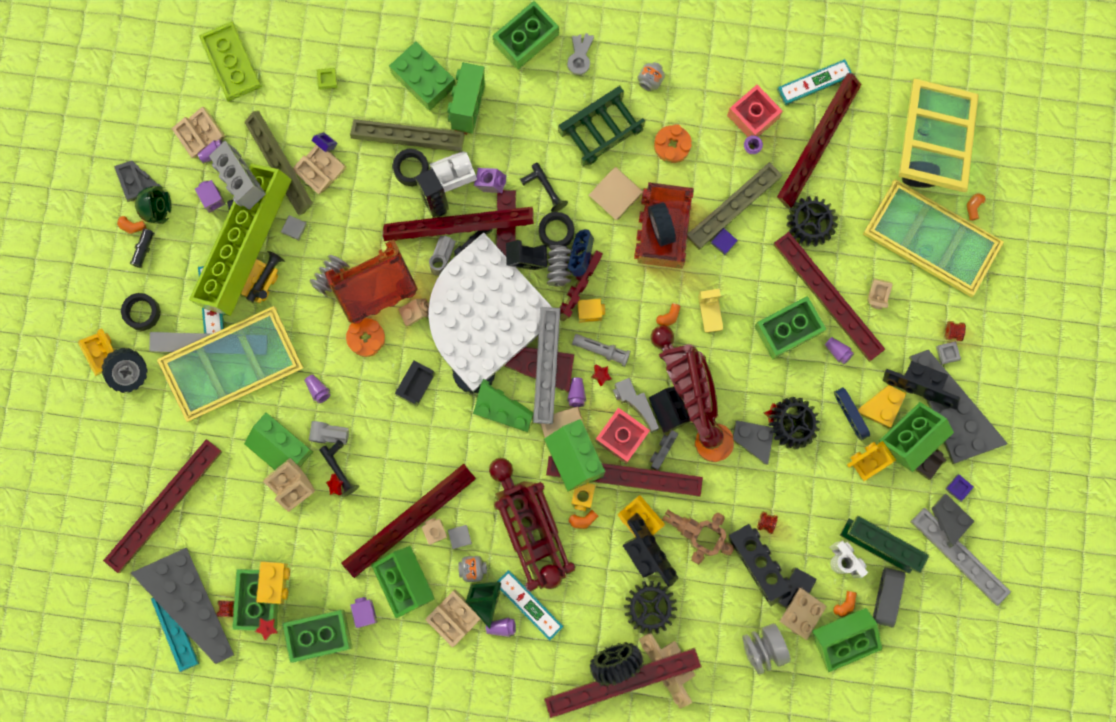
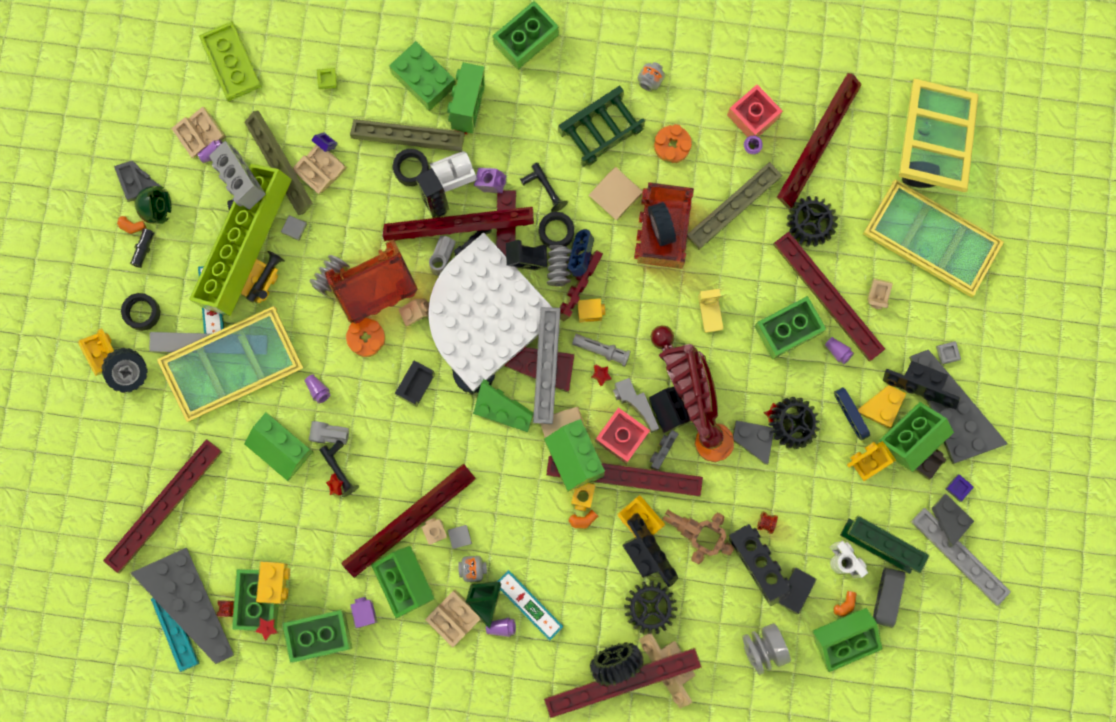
medium lavender brick [195,180,226,213] -> none
tan slope [263,458,315,512] -> none
dark red piece [489,458,575,592] -> none
light grey piece [567,33,594,75] -> none
medium lavender cone [567,378,586,407] -> none
orange arm [656,303,681,326] -> none
dark purple tile [711,228,738,255] -> none
tile [777,59,852,105] -> none
tan hinge [780,588,827,640] -> none
clear red wheel [945,321,966,342] -> none
orange arm [967,193,986,221] -> none

